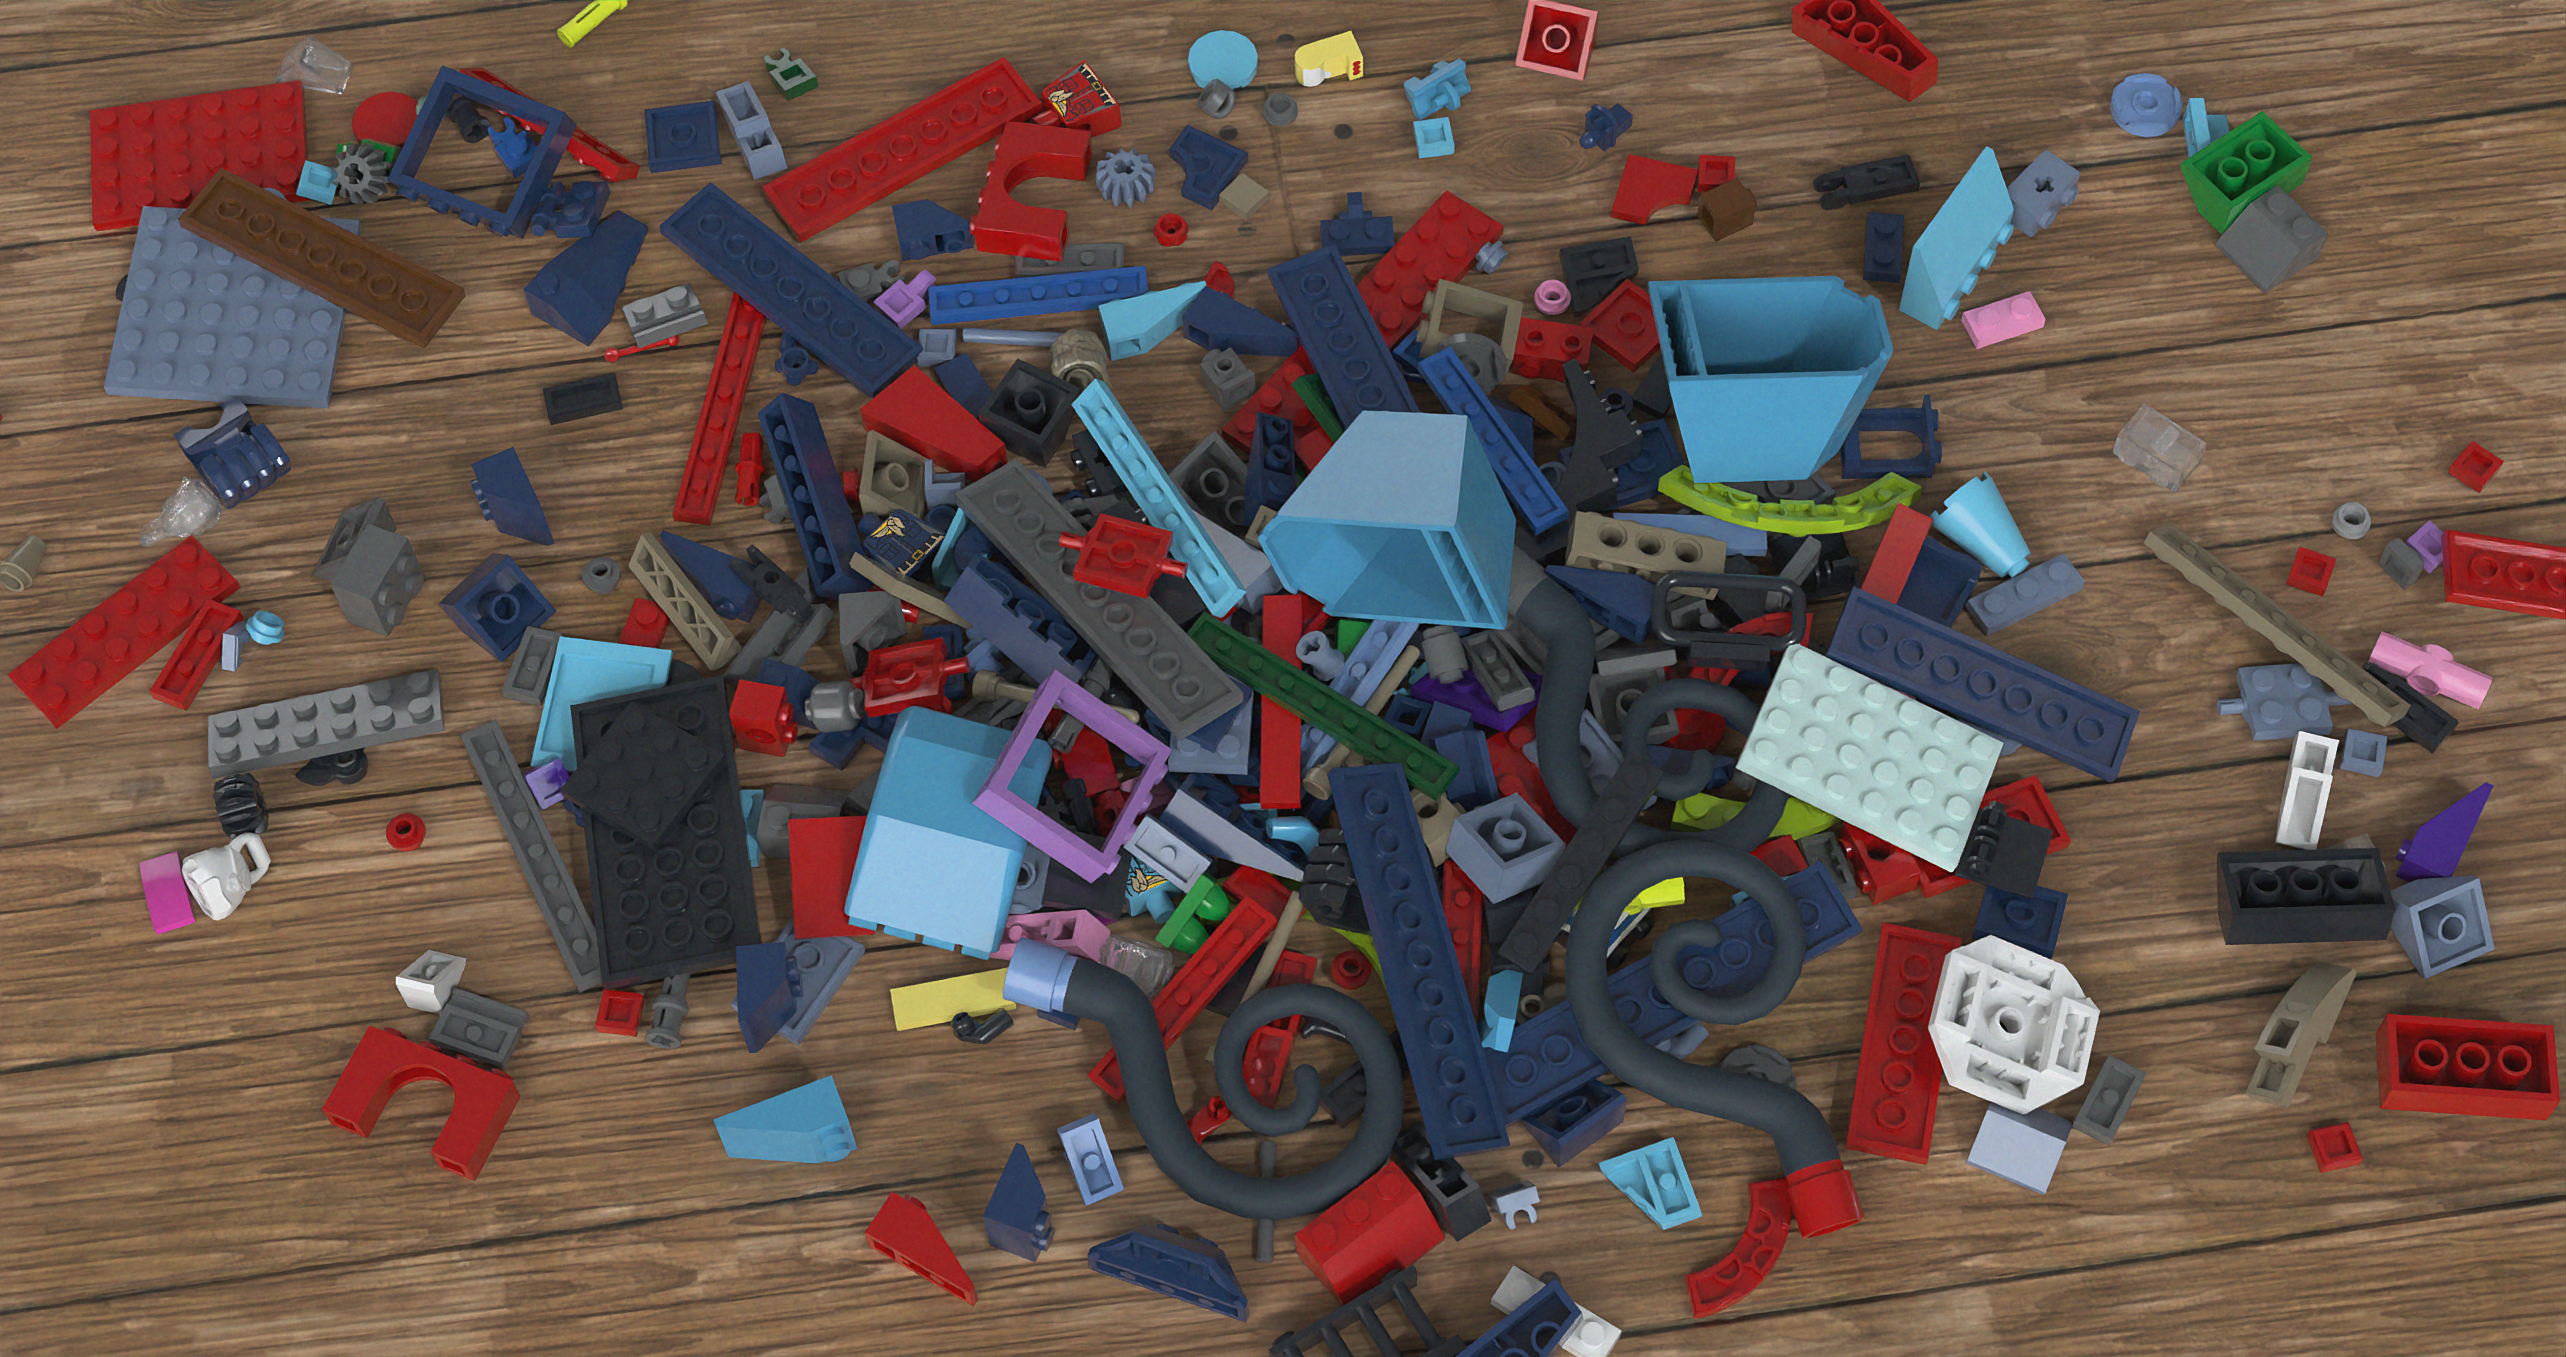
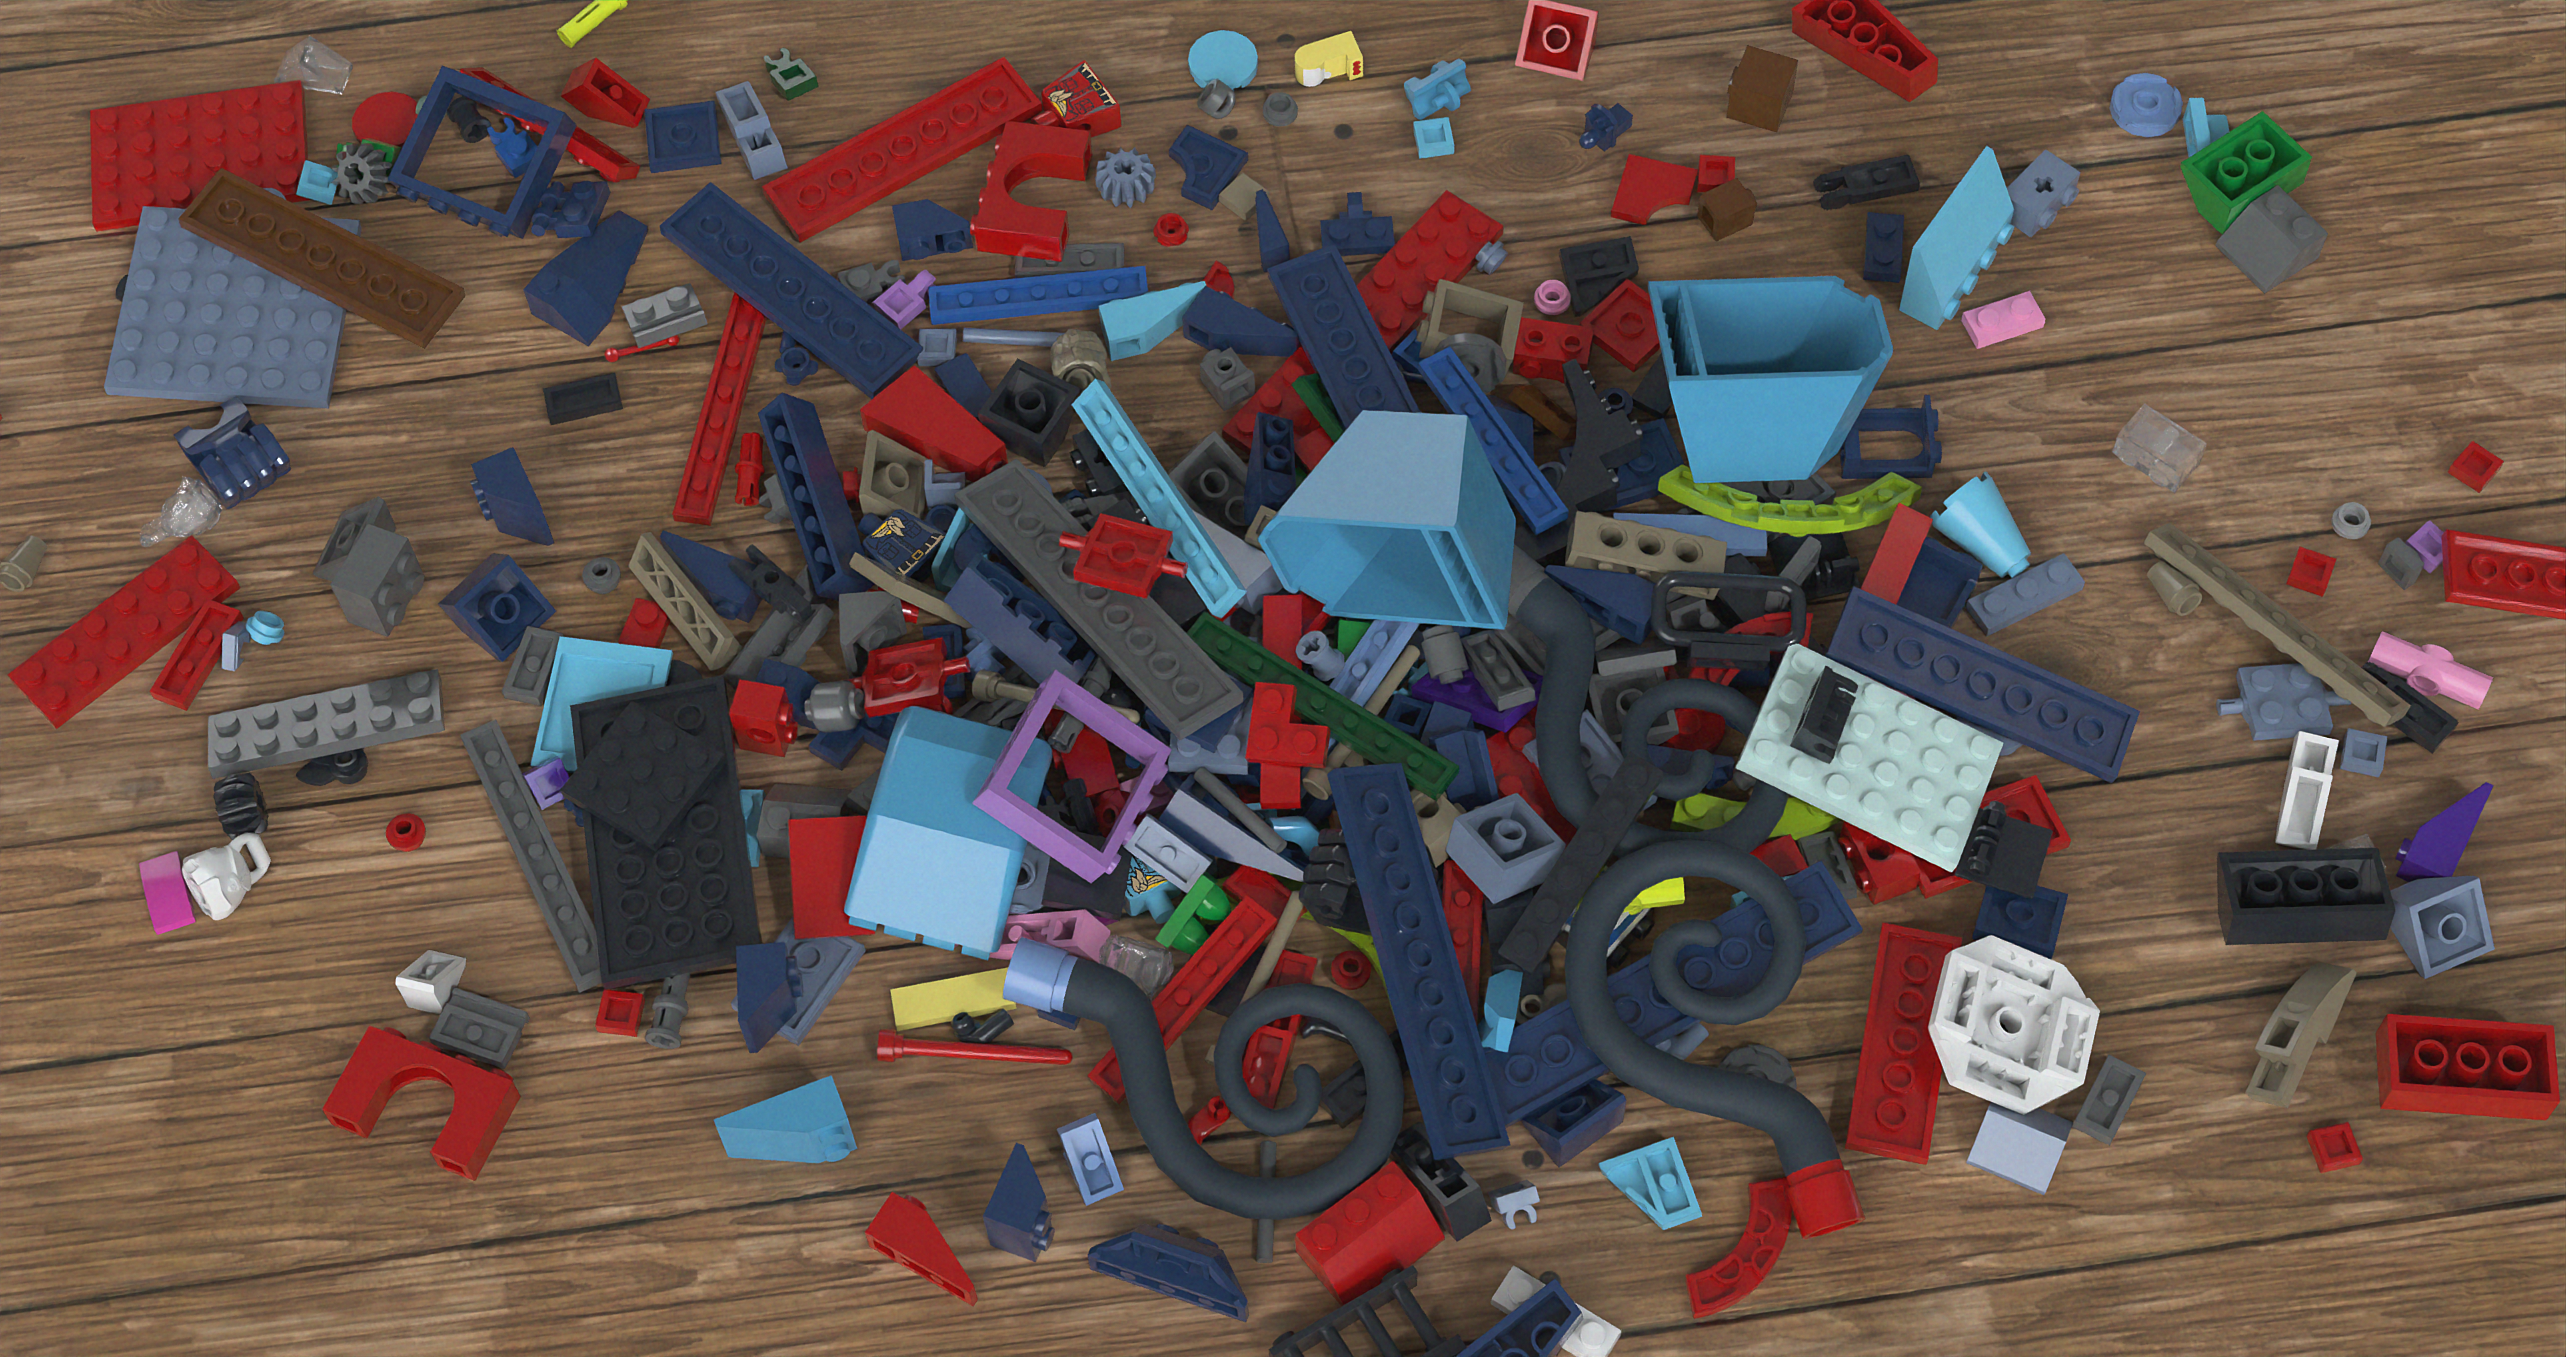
none -> red slope [560,57,650,128]
none -> red piece [877,1029,1073,1065]
none -> dark grey bar [1193,767,1287,854]
none -> red plate [1245,682,1331,768]
none -> dark blue slope [1255,189,1290,272]
none -> reddish brown head [1726,45,1798,133]
none -> black hinge [1790,666,1858,764]
none -> dark tan cone [2147,561,2202,616]

